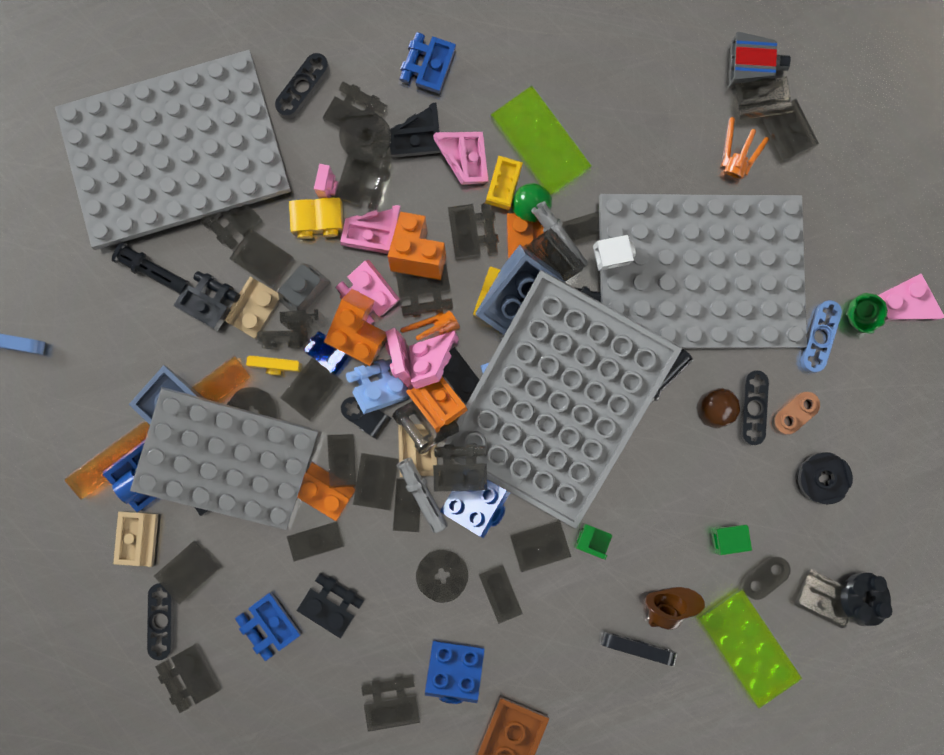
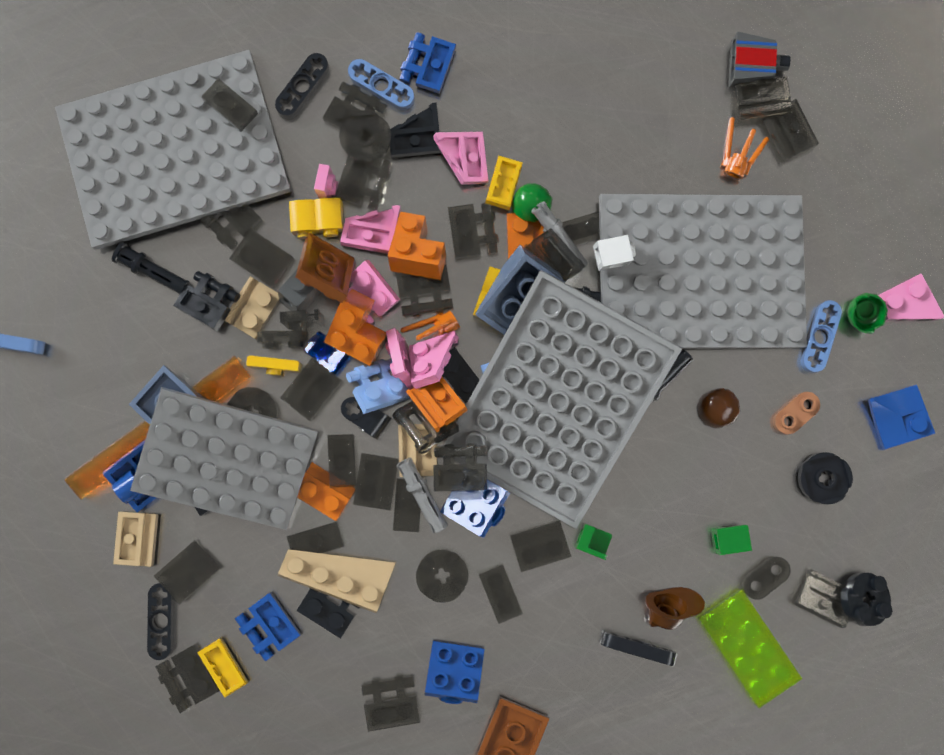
clear neon green plate [491,86,591,196] -> none
black beam [740,370,769,446] -> none
none -> yellow plate [197,637,248,698]
none -> clear smoke plate [201,78,258,132]
none -> tan wing [278,549,395,613]
none -> dark orange plate [295,233,354,303]
none -> medium blue beam [348,59,415,110]
none -> blue plate [868,385,935,450]

